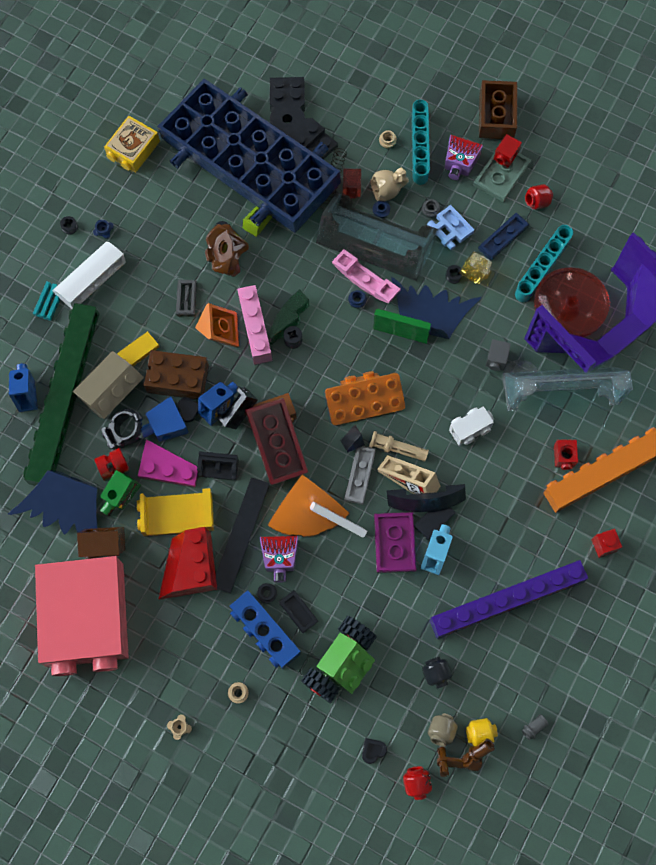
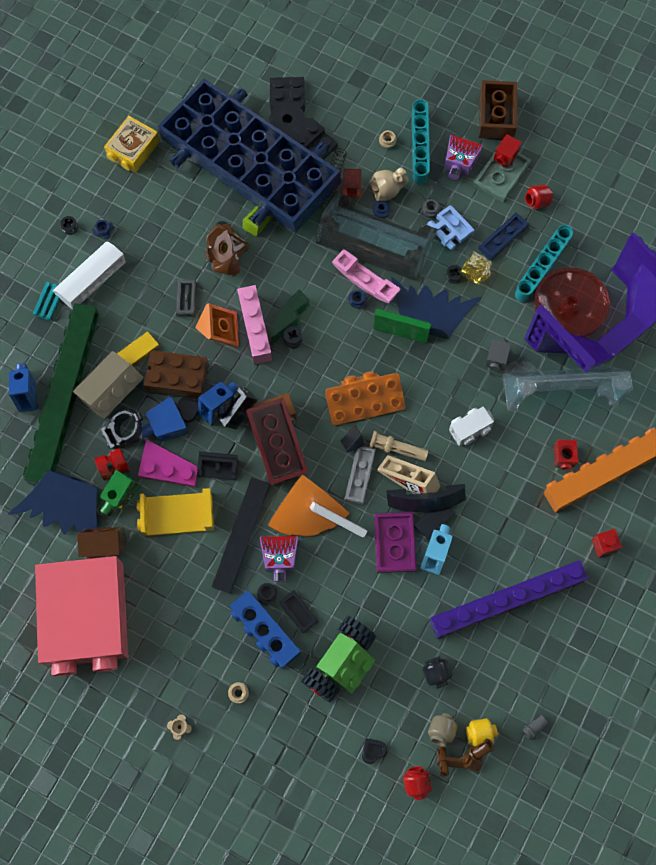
red wedge [158,527,217,600] -> none

